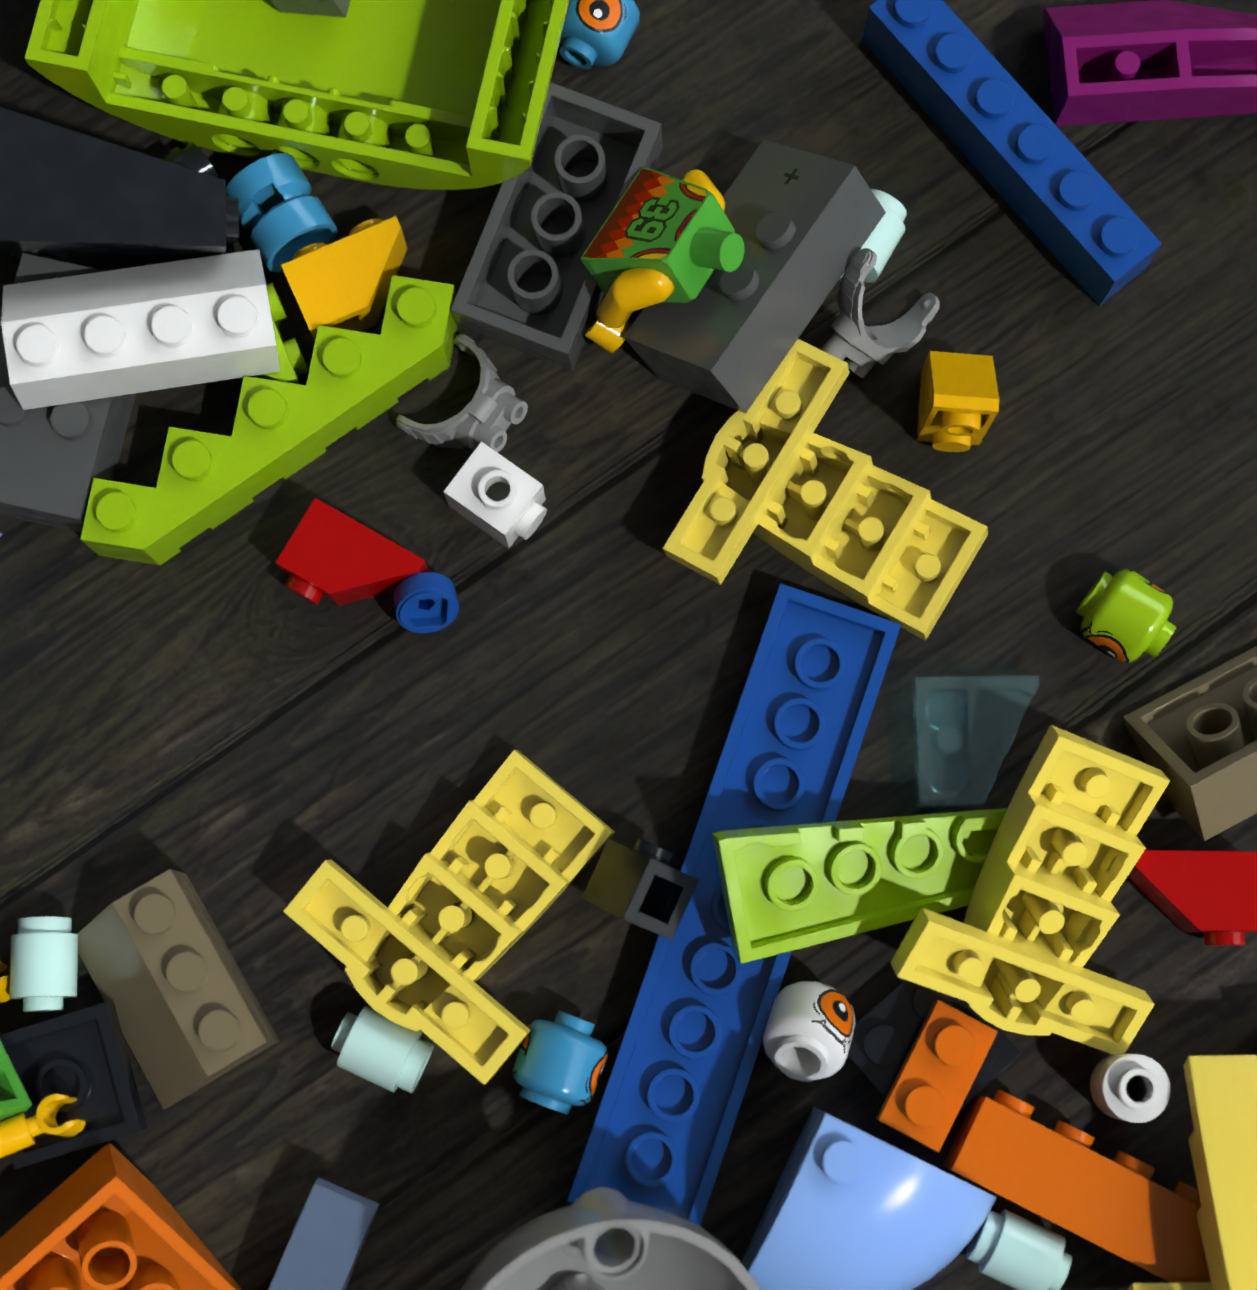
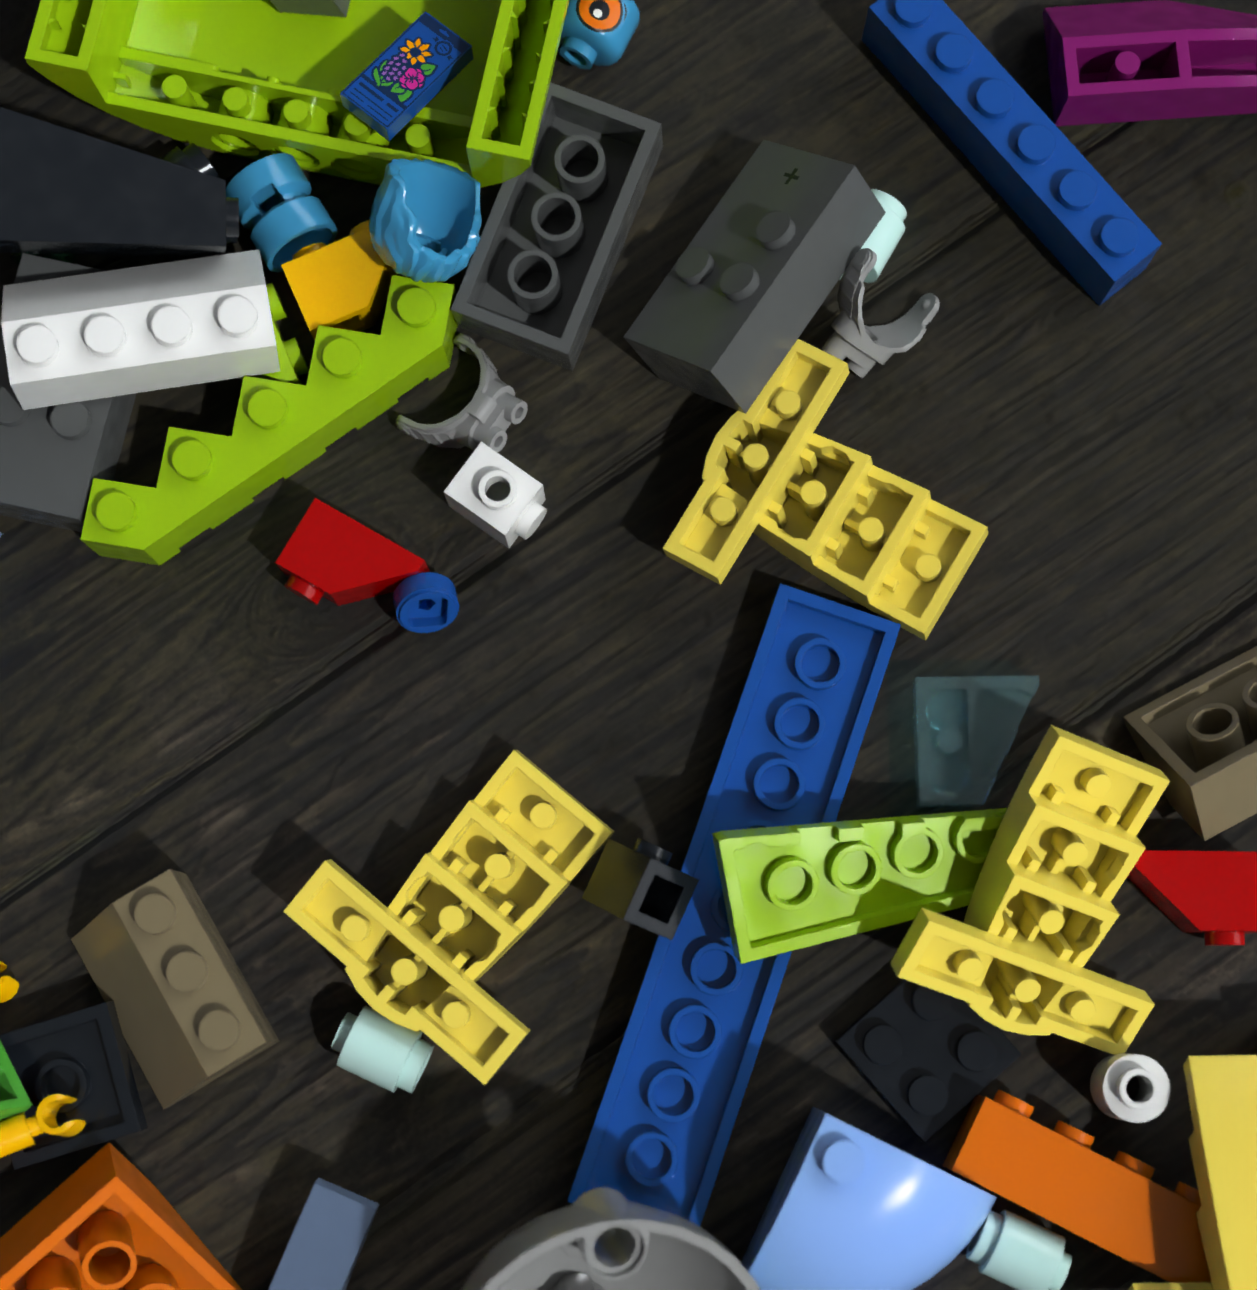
light aqua brick [9,917,78,1012] -> none
dark azure head [512,1010,608,1114] -> none
torso [580,167,745,354] -> none
white head [763,981,856,1081] -> none
orange plate [876,1000,998,1152] -> none
yellow slope [917,351,999,452] -> none
lime head [1076,569,1176,663] -> none
none -> tile [340,11,474,141]
none -> dark azure hair [369,158,482,283]

